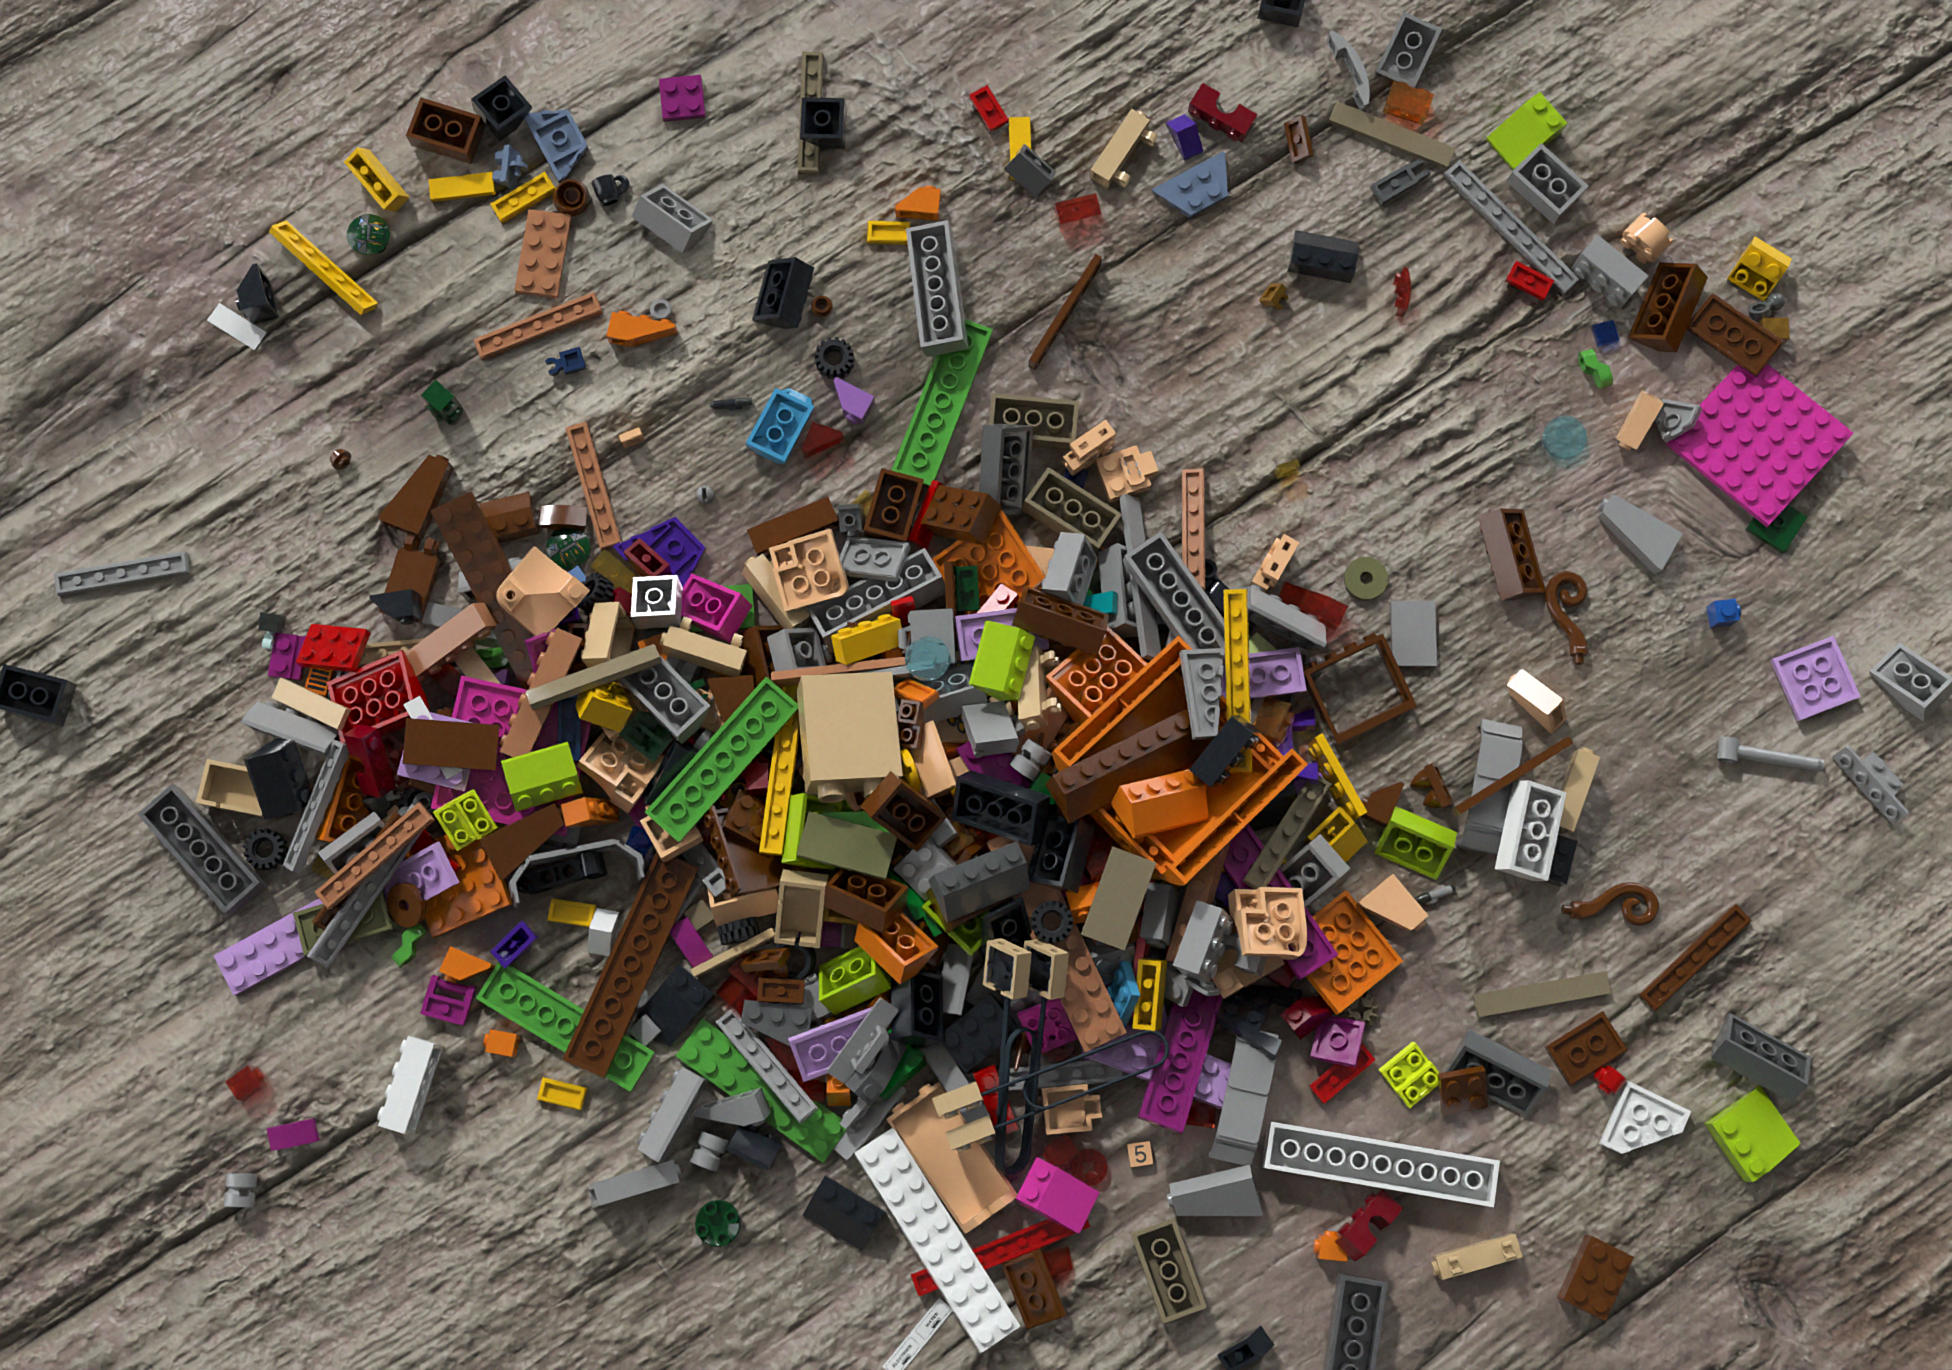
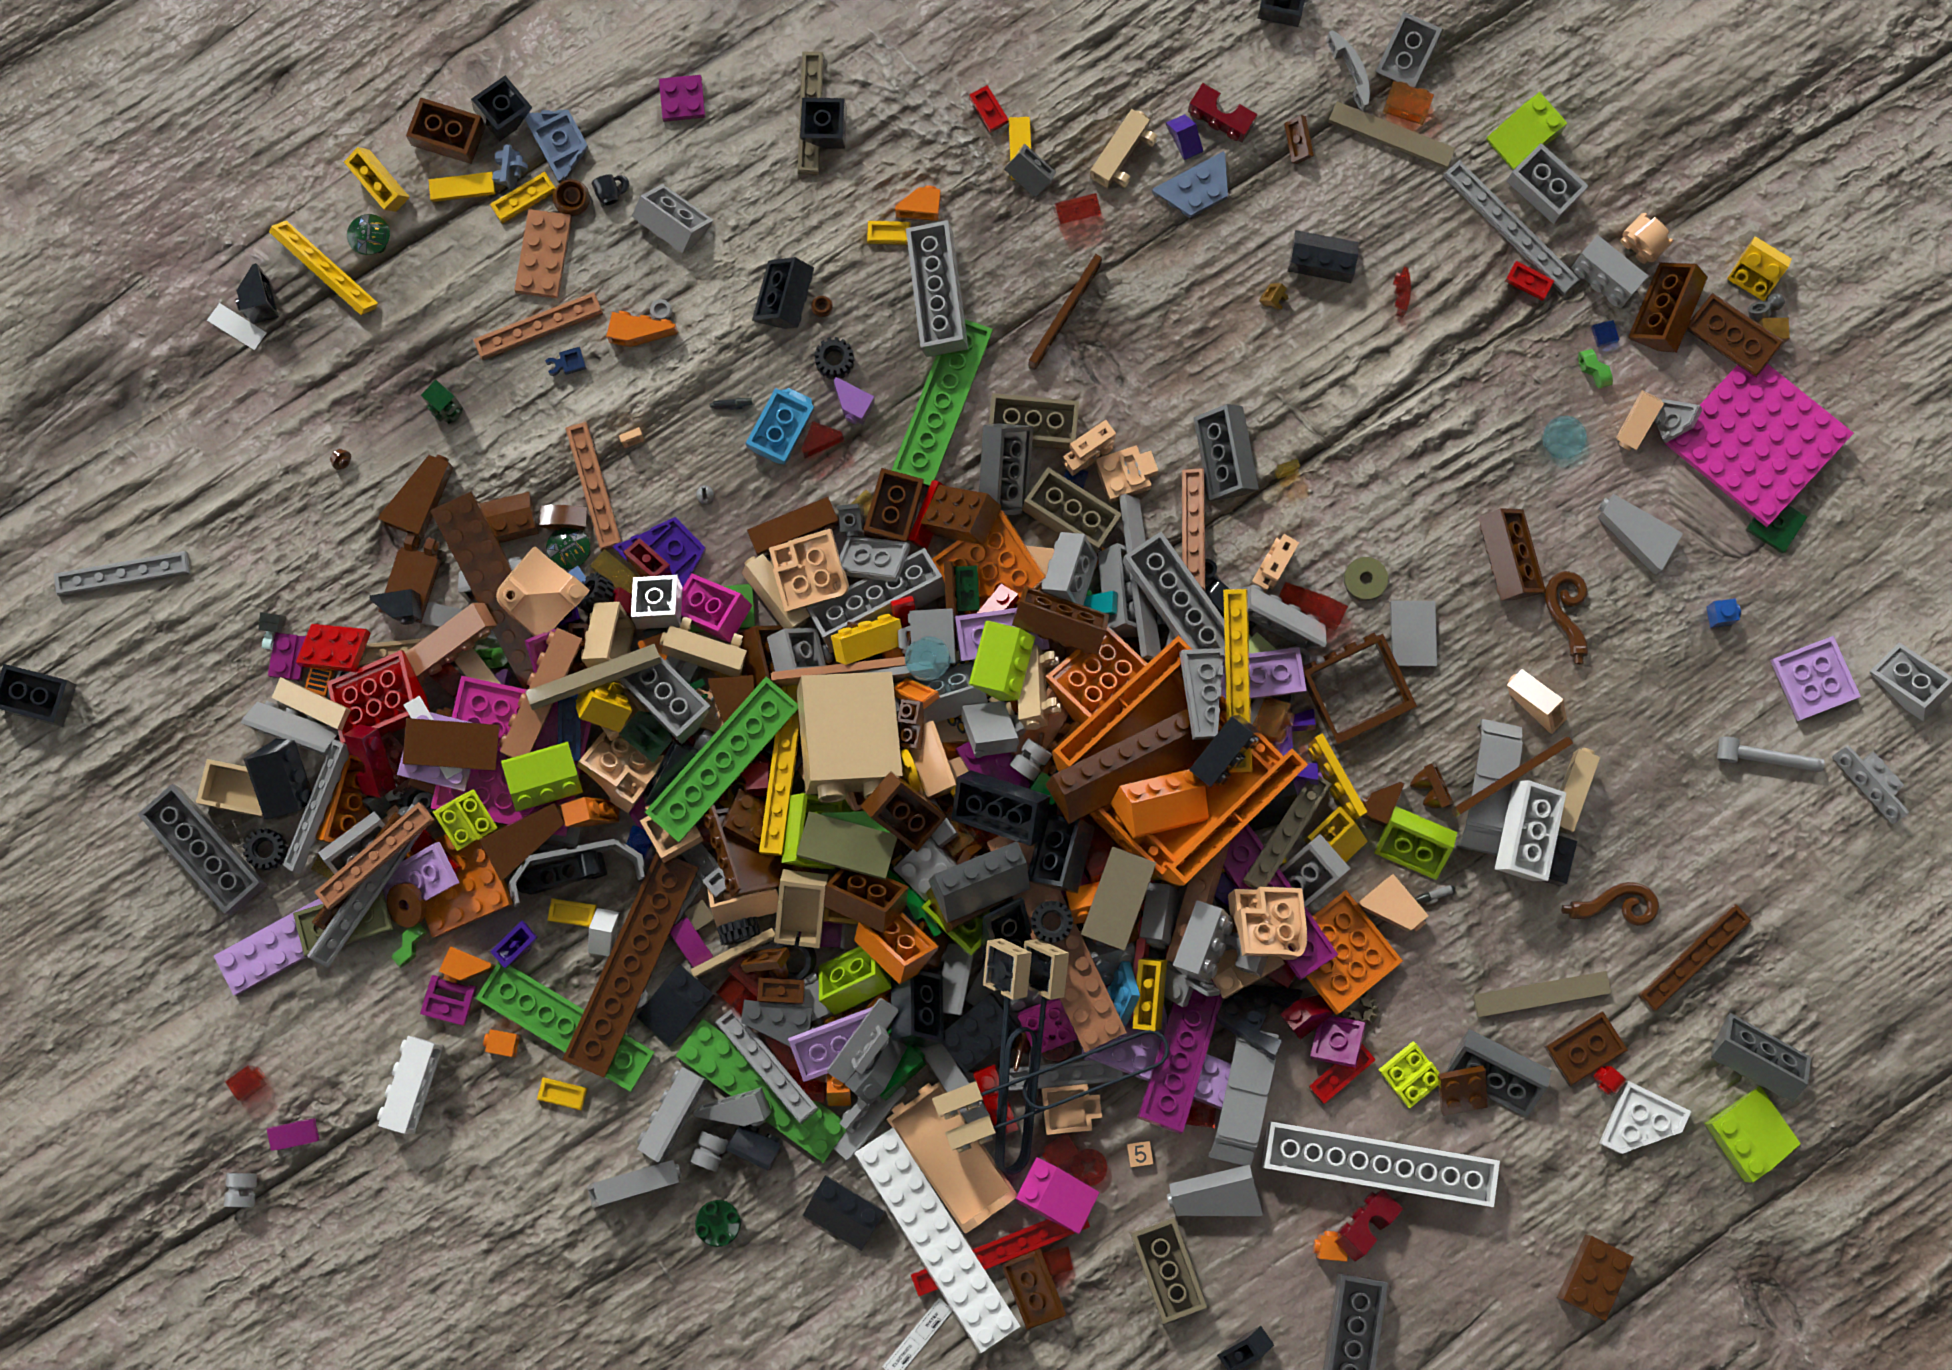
light grey tile [629,1015,661,1046] -> none
dark grey hinge [1370,158,1431,205] -> none
tan brick [1431,1233,1523,1280] -> none
none -> dark grey slope [1193,404,1259,501]

